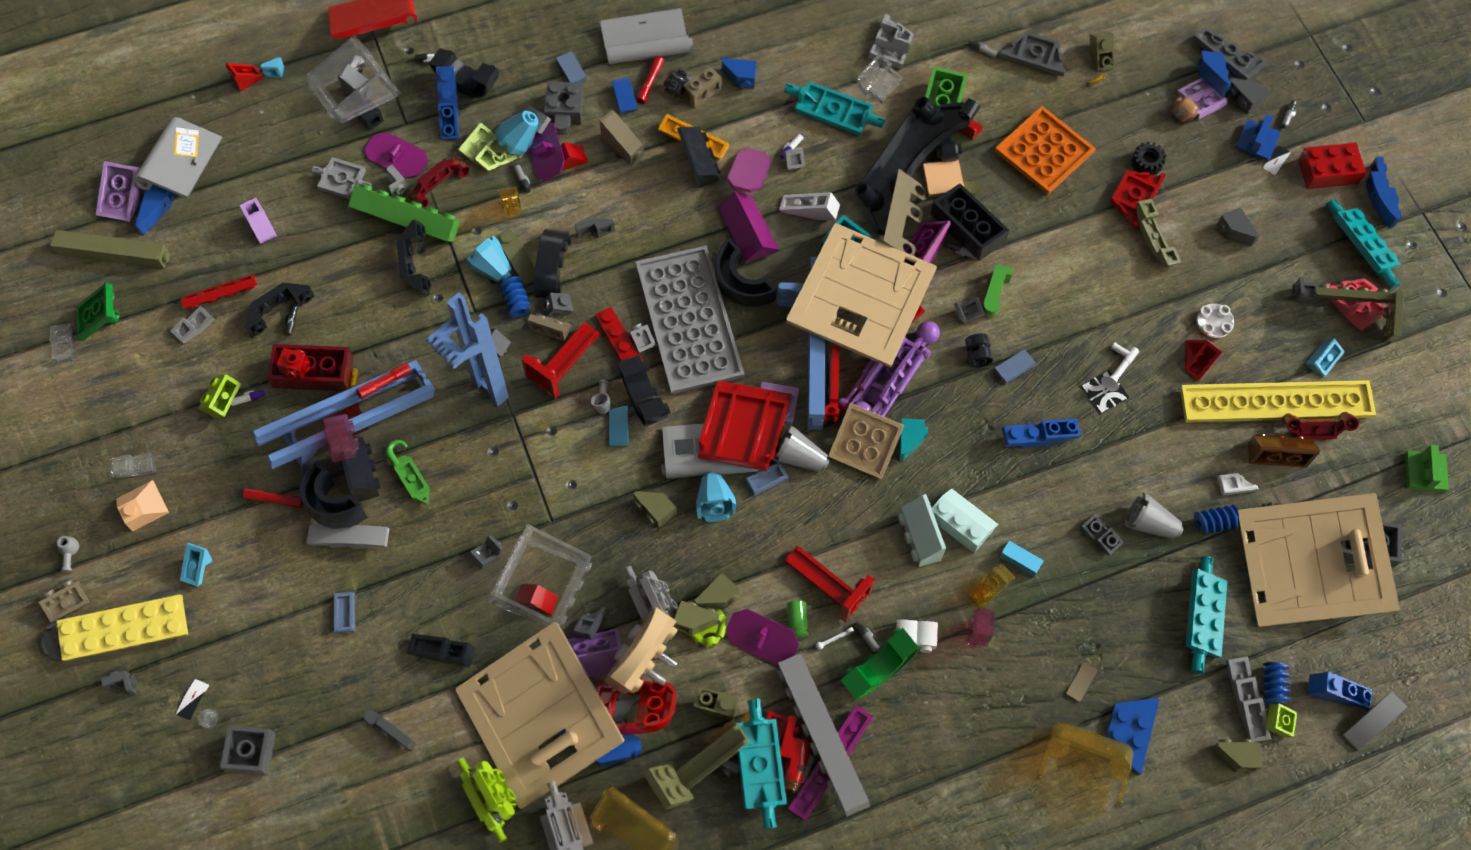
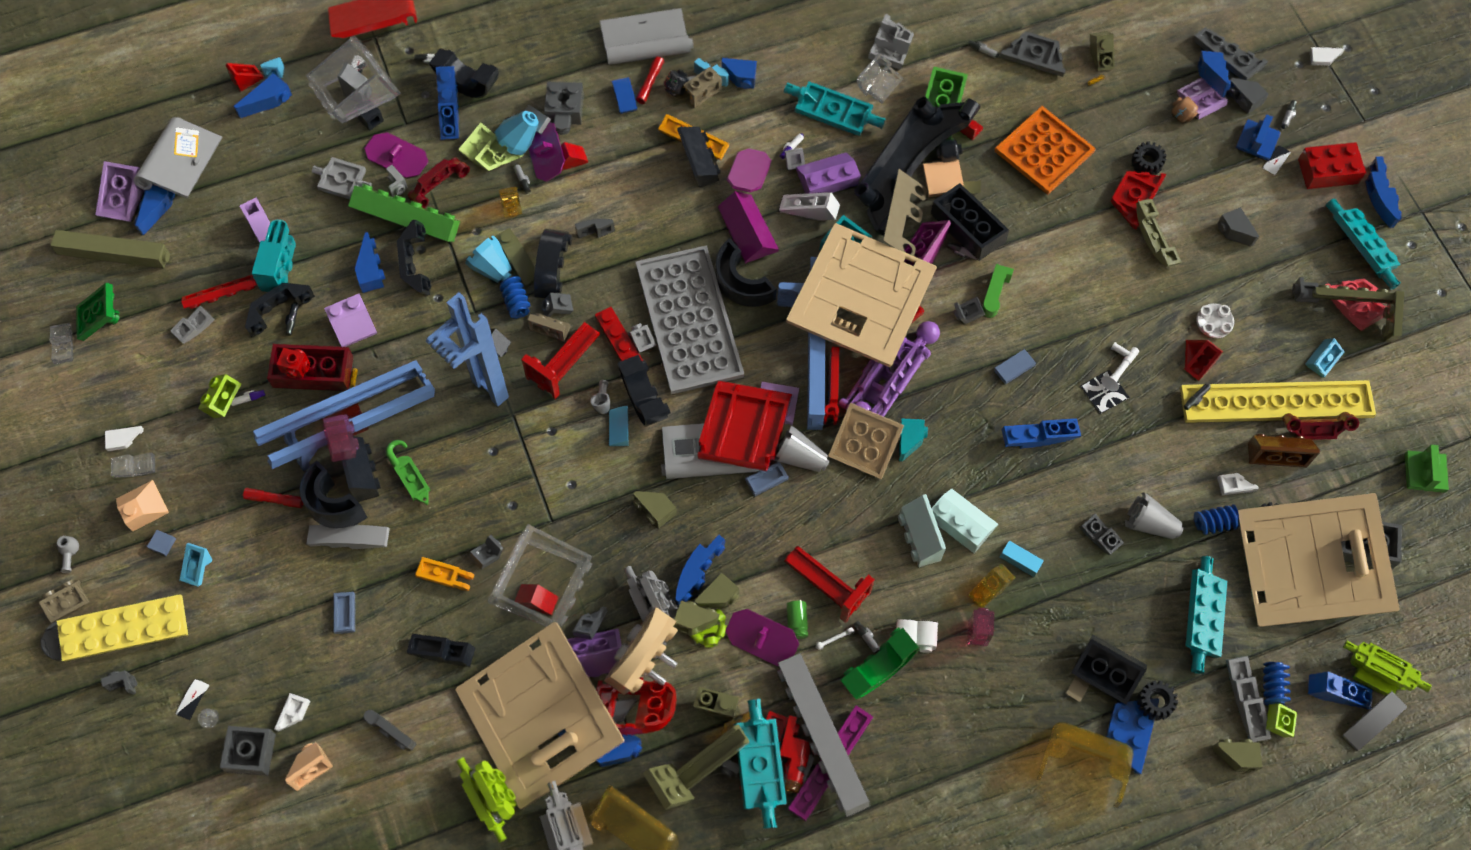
red piece [356,363,411,400] -> none
sand blue tile [556,51,587,83] -> none
dark tan slope [599,110,644,165] -> none
medium azure cone [696,472,736,523] -> none
black wheel [965,333,993,368] -> none
none -> white tile [105,426,144,451]
none -> sand blue tile [147,530,176,556]
none -> blue slope [234,73,292,118]
none -> teal brick [251,219,296,292]
none -> white tile [274,693,310,731]
none -> light nougat slope [285,742,333,791]
none -> lavender slope [324,294,377,347]
none -> blue slope [355,232,386,293]
none -> light orange hinge [415,557,474,591]
none -> blue slope [676,535,725,608]
none -> medium azure slope [694,58,729,86]
none -> medium lavender slope [796,152,861,194]
none -> black slope [1071,634,1147,704]
none -> black tyre [1137,680,1178,721]
none -> piece [1183,384,1211,410]
none -> white tile [1310,47,1344,66]
none -> lime piece [1343,640,1432,696]

